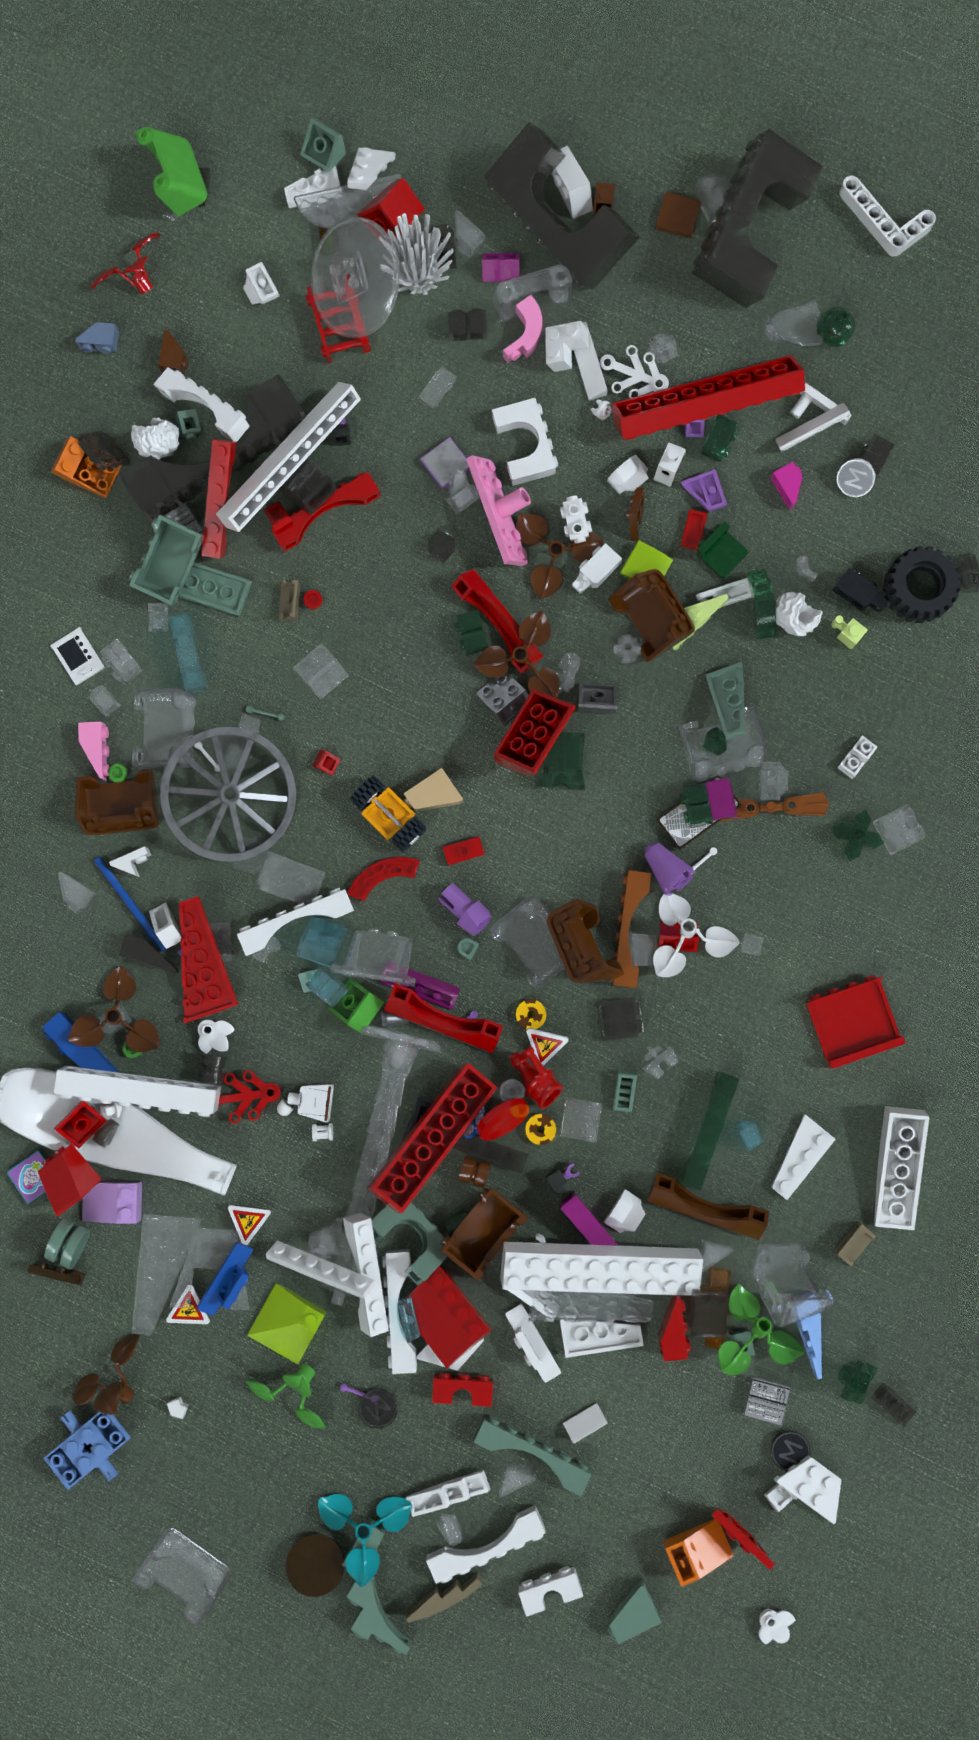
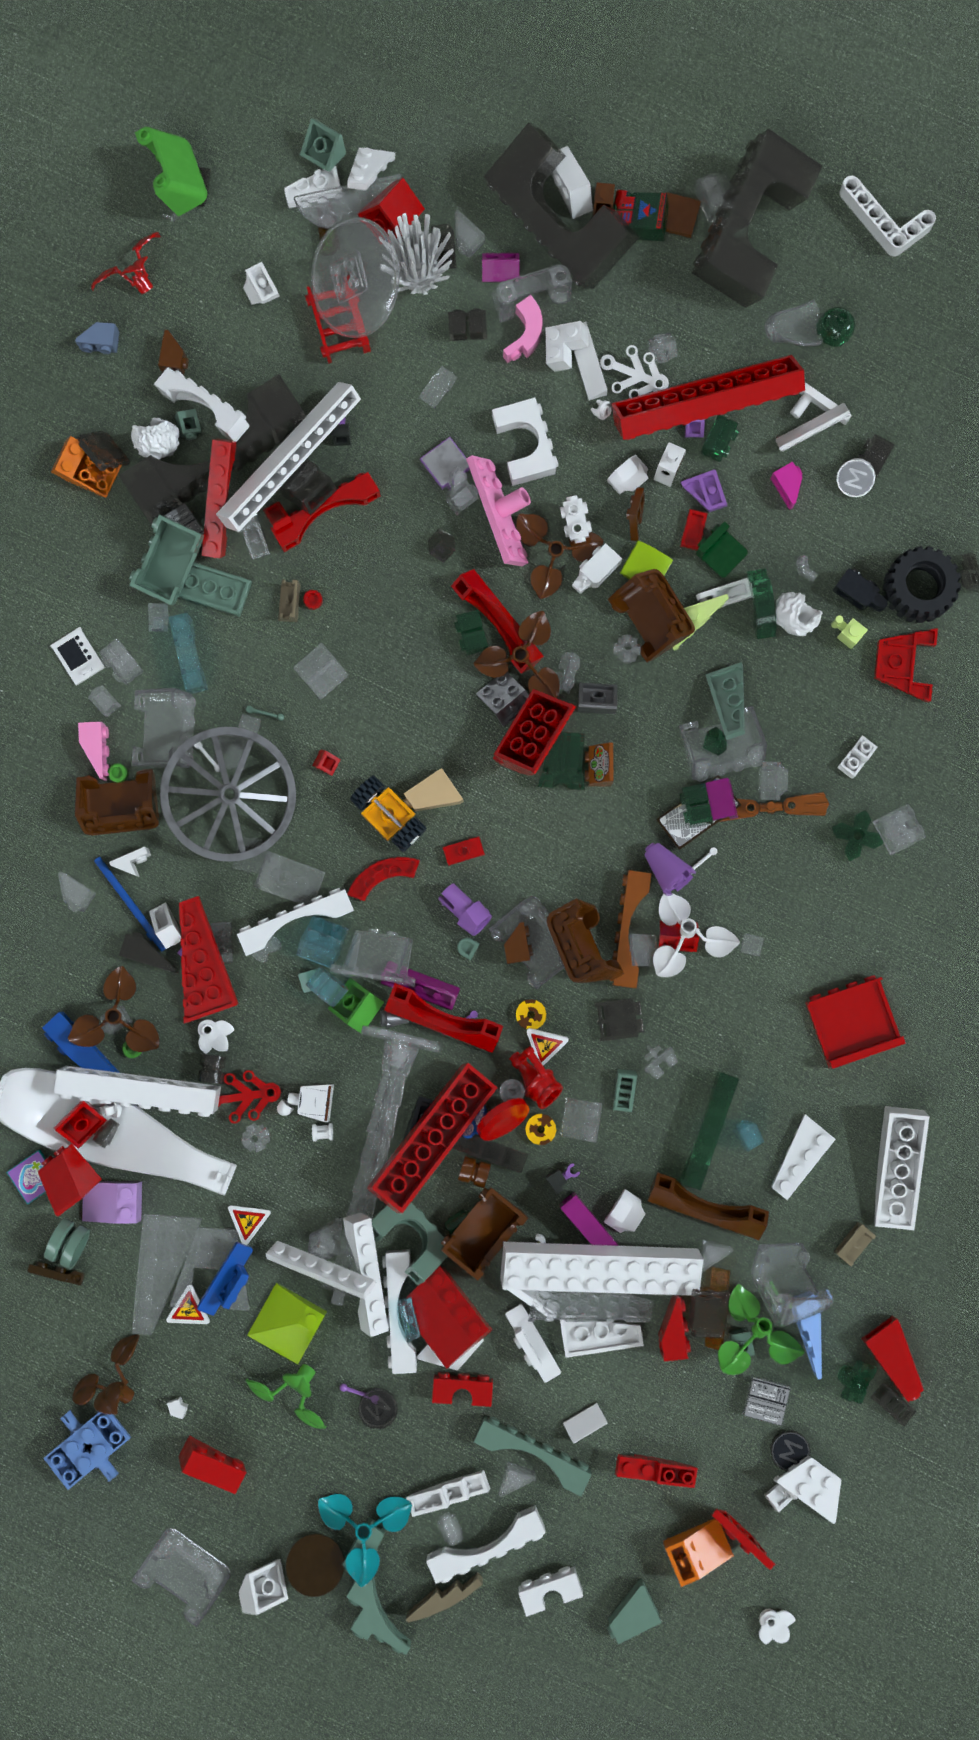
none -> red wedge [178,1435,247,1494]
none -> white slope [239,1559,288,1615]
none -> clear slope [241,513,270,559]
none -> clear brick [241,1123,271,1153]
none -> reddish brown slope [504,922,533,964]
none -> slope [584,743,614,787]
none -> clear green piece [609,190,669,241]
none -> red slope [615,1454,698,1488]
none -> red slope [861,1315,924,1402]
none -> red wing [874,628,938,703]

